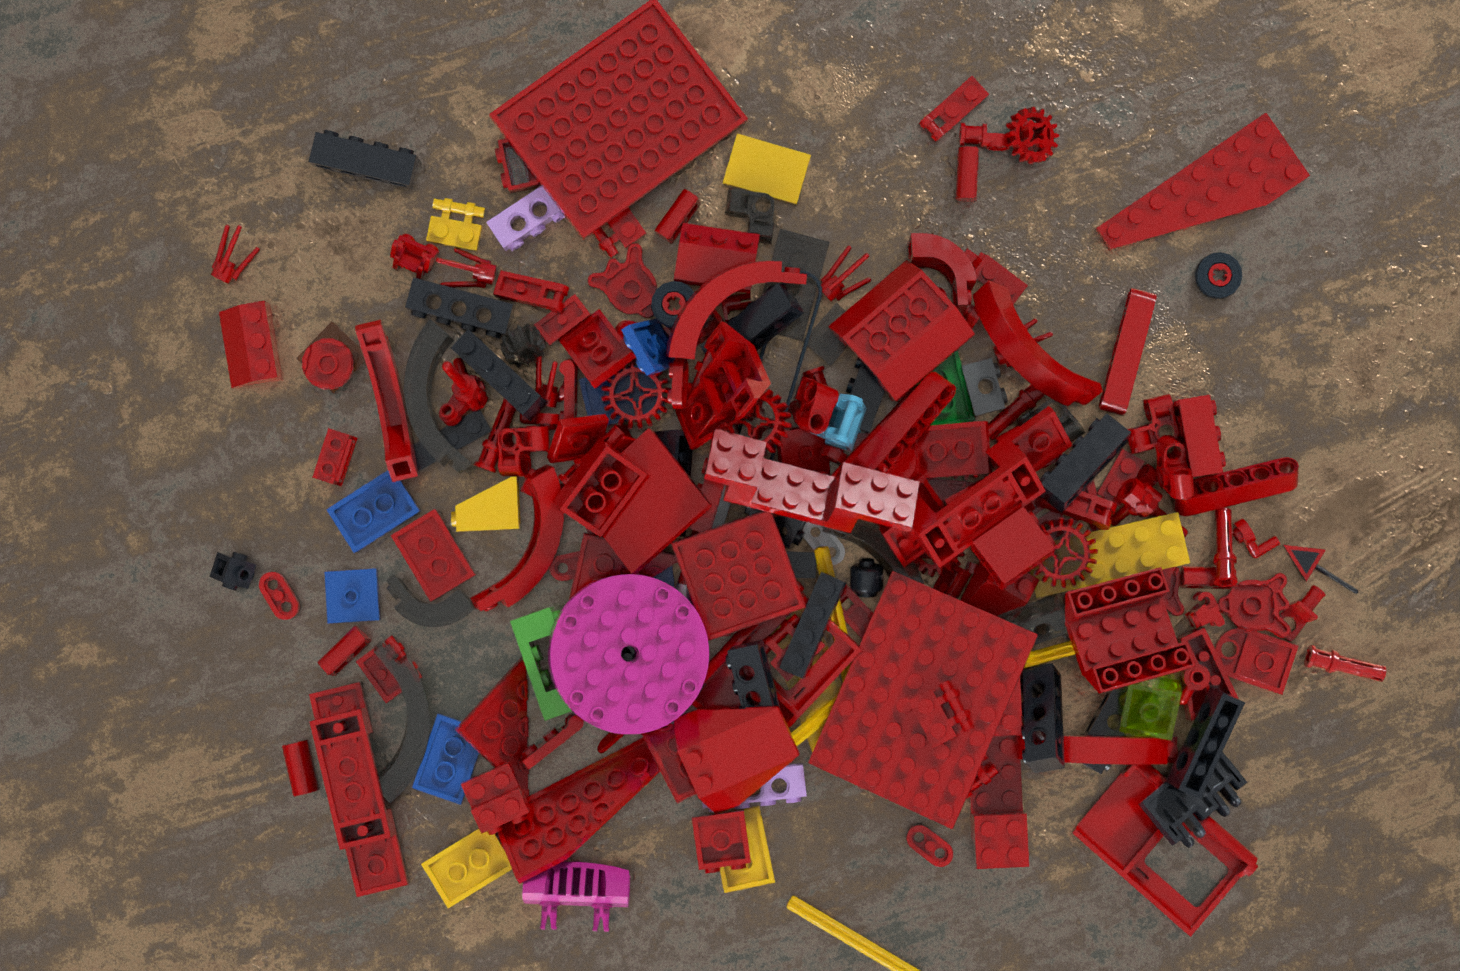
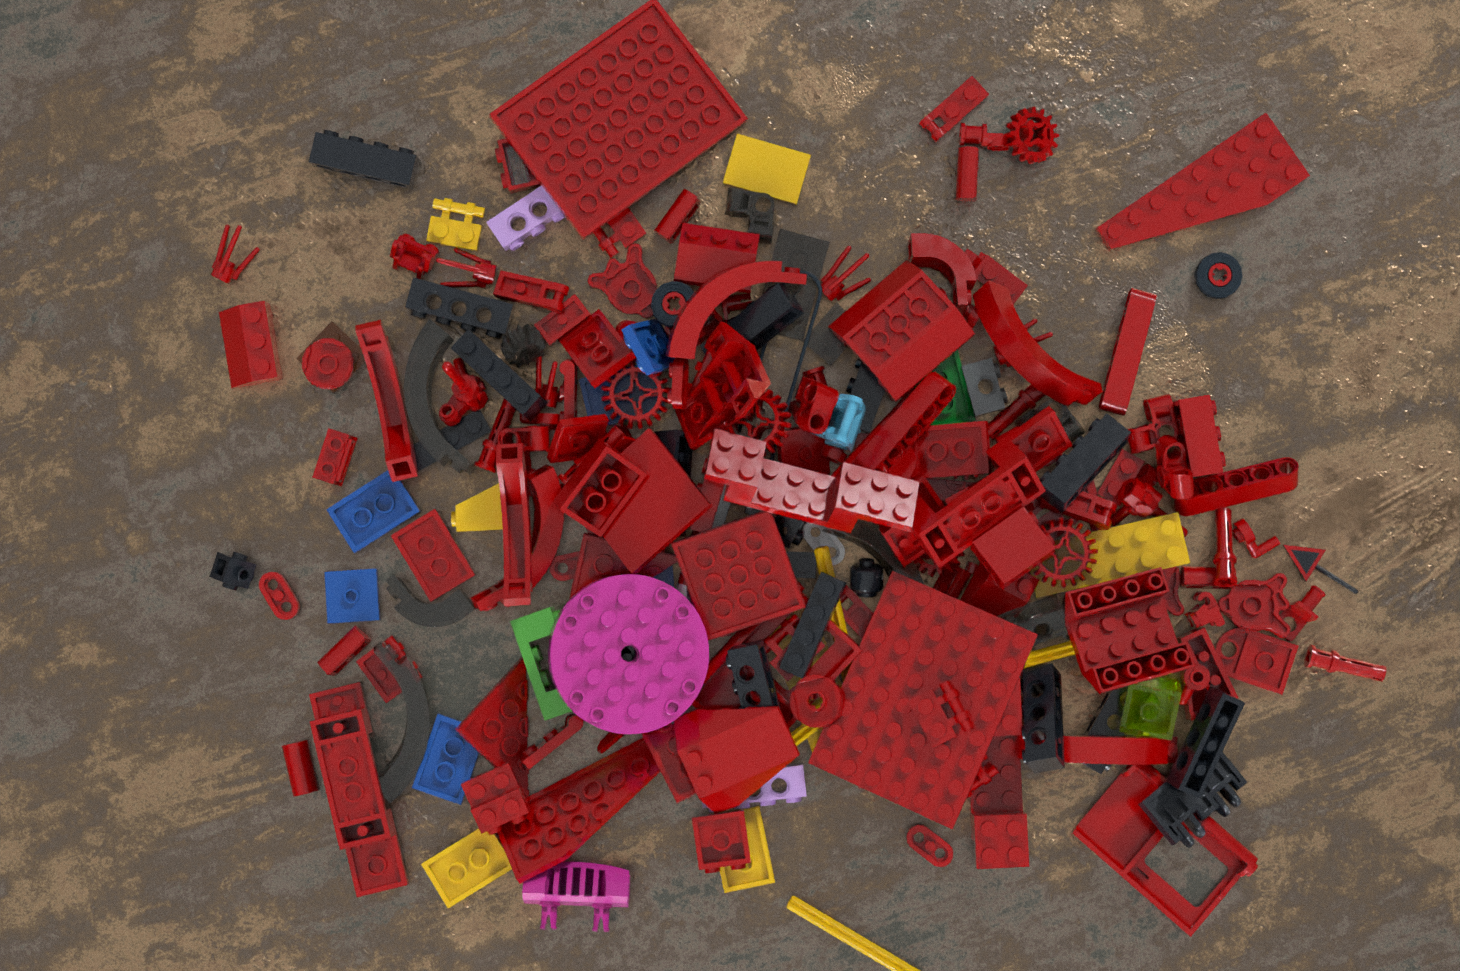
none -> red arch [496,443,532,606]
none -> red plate [790,675,843,728]

